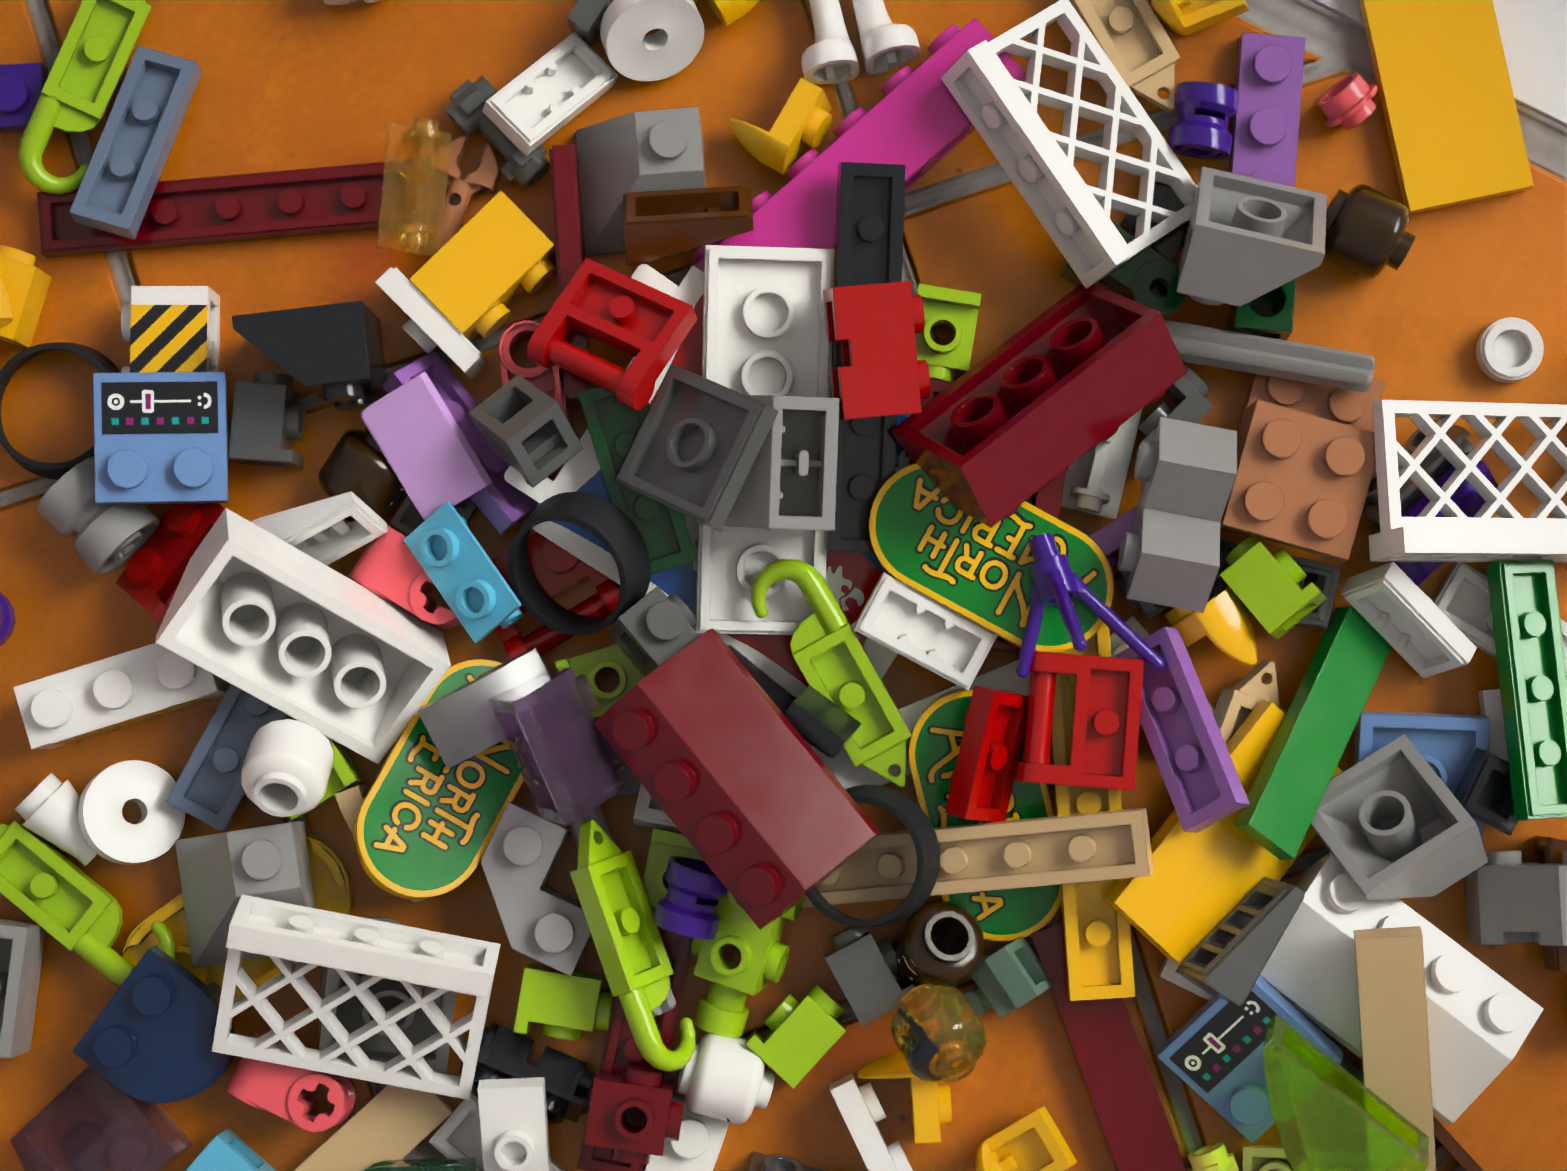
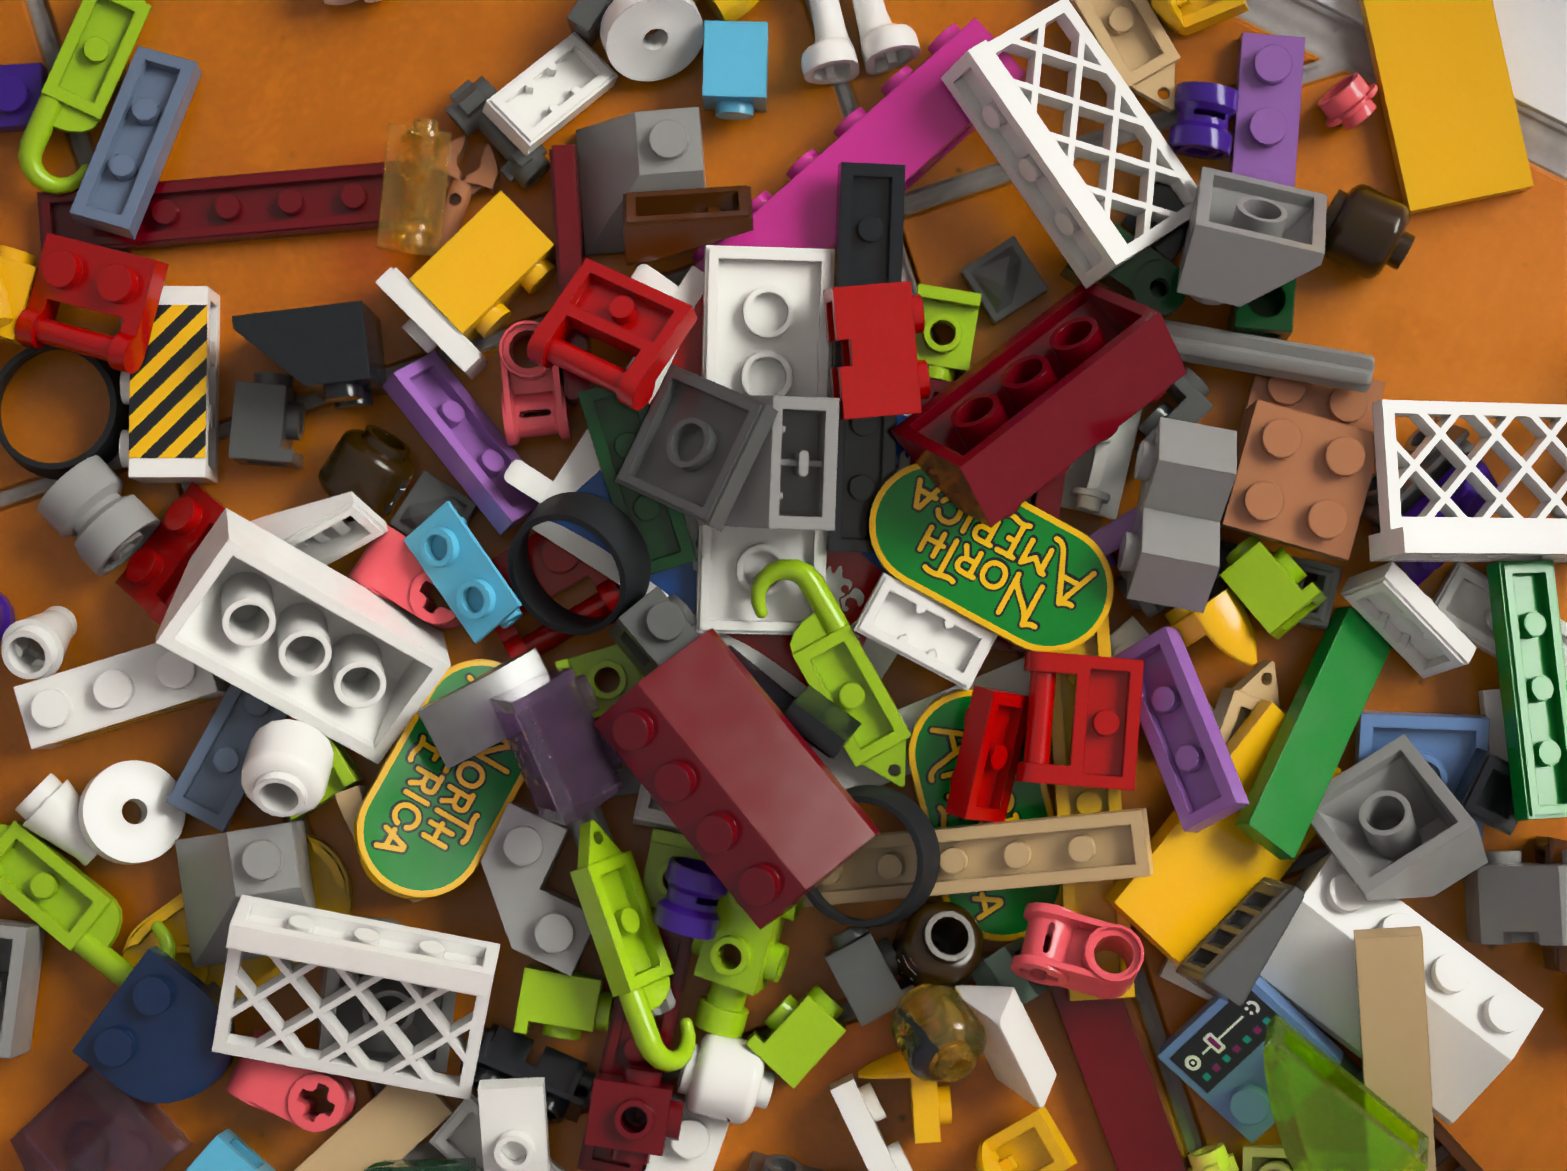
medium blue plate [93,372,229,505] -> none
lavender slope [360,371,493,520] -> none
dark grey brick [468,374,583,488] -> none
yellow plate [728,78,832,175] -> none
dark purple plant [1016,533,1165,678] -> none
white tile [1475,317,1544,383] -> none
none -> white cone [1,606,77,680]
none -> red plate [15,233,169,374]
none -> medium azure brick [702,20,769,120]
none -> white slope [953,985,1057,1108]
none -> dark grey tile [960,236,1048,326]
none -> coral piece [1010,902,1144,999]

